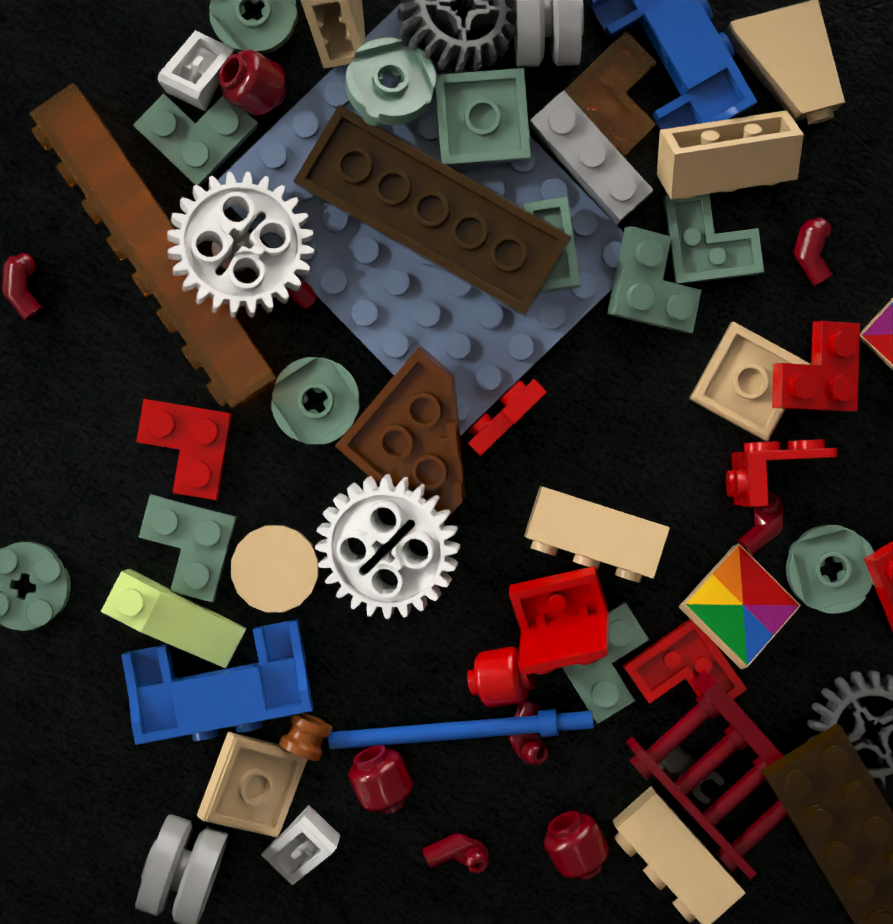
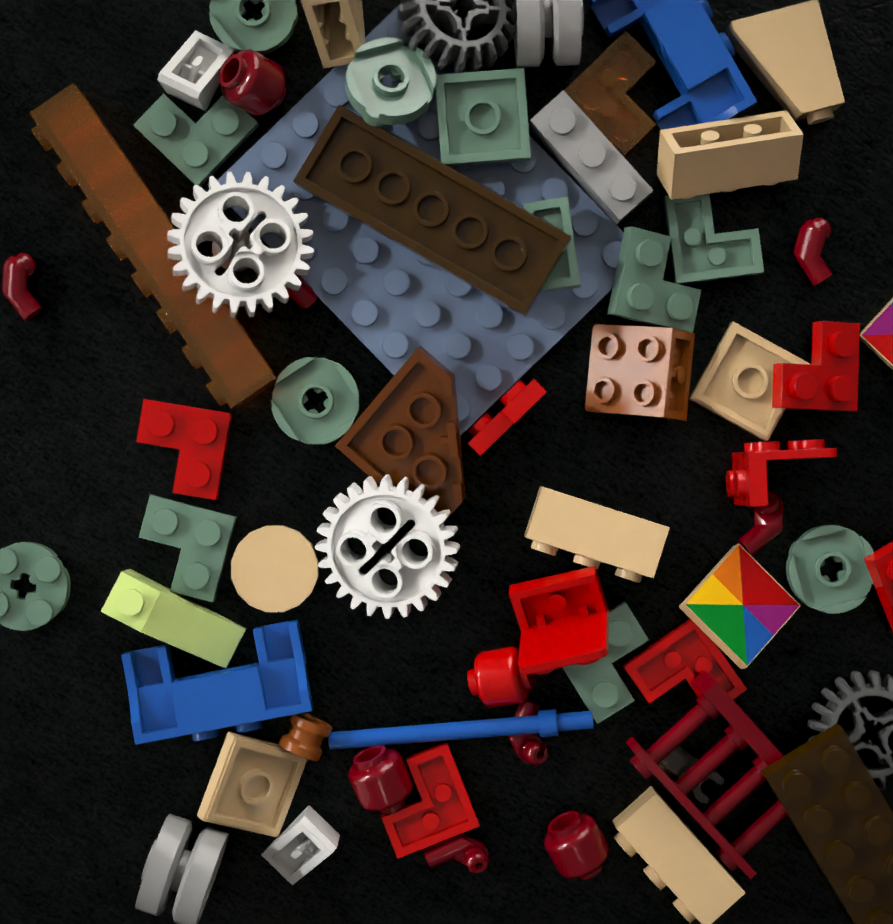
none -> red plate [381,742,480,859]
none -> bracket [585,324,695,421]

